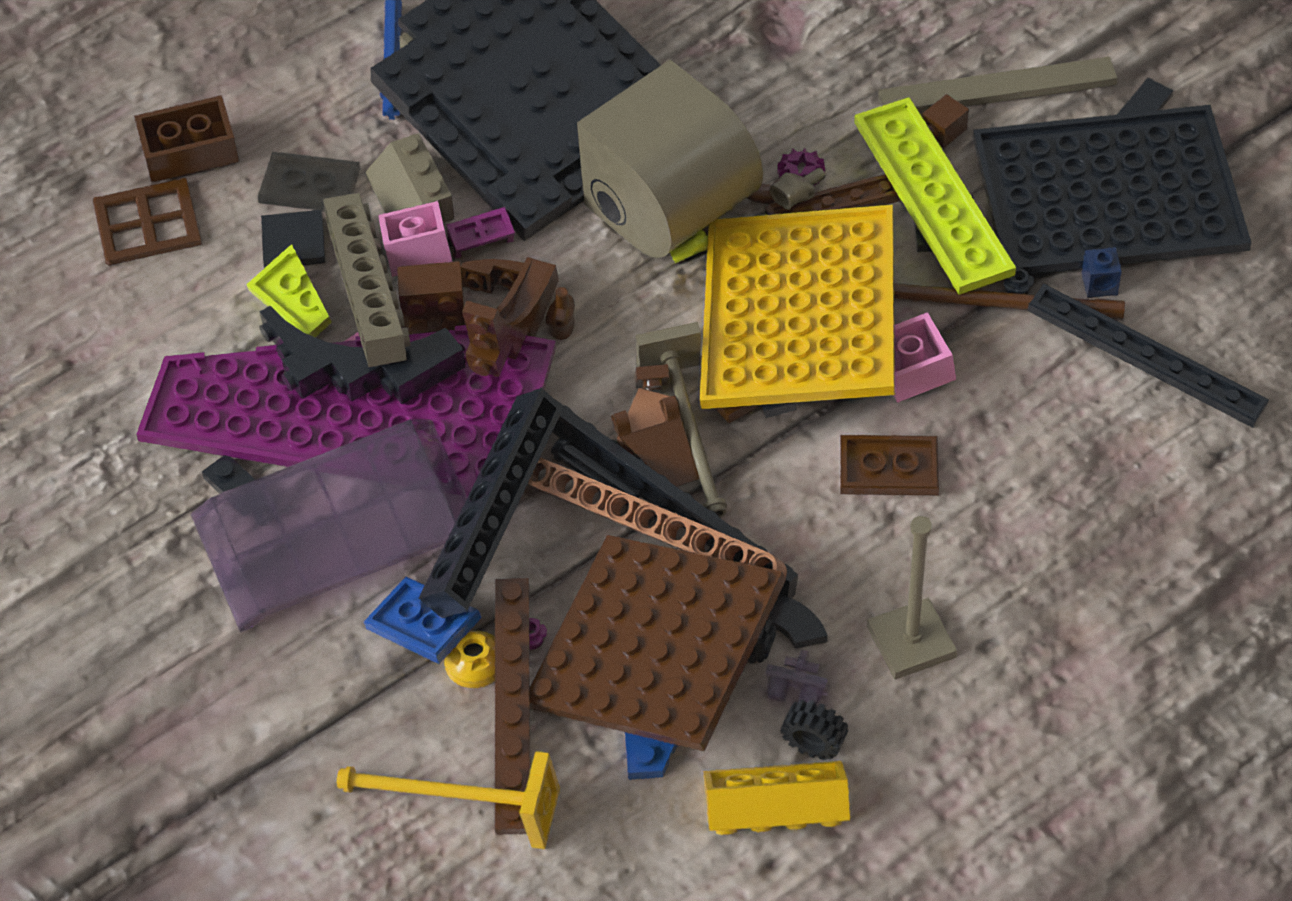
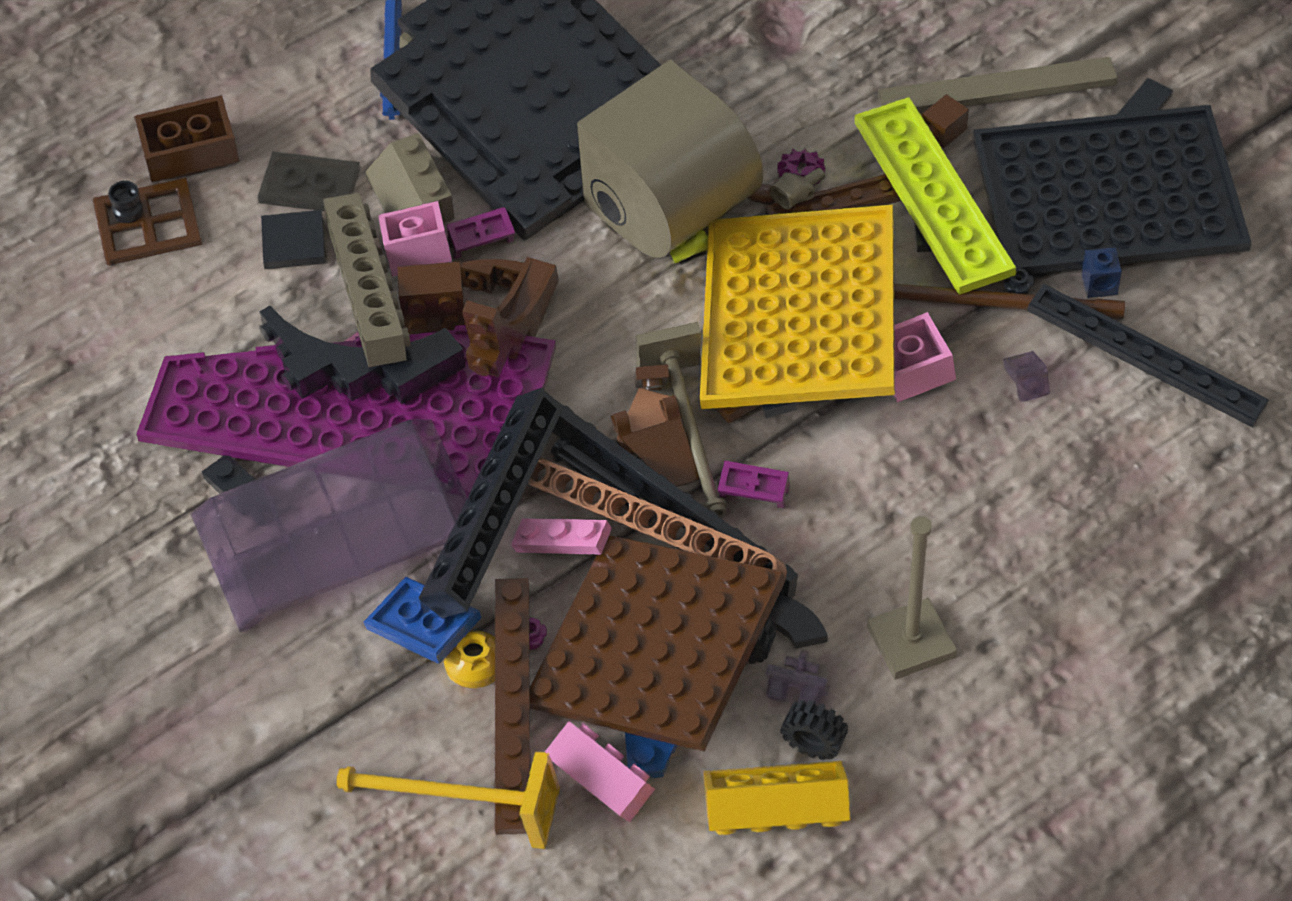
neon yellow wing [246,244,332,337] -> none
reddish brown piece [545,287,575,340] -> none
reddish brown tile [840,435,939,496] -> none
none -> black wheel [108,181,143,223]
none -> bright pink plate [511,518,612,555]
none -> bright pink brick [544,721,655,822]
none -> magenta hinge [718,461,790,509]
none -> clear purple bracket [1003,351,1050,402]

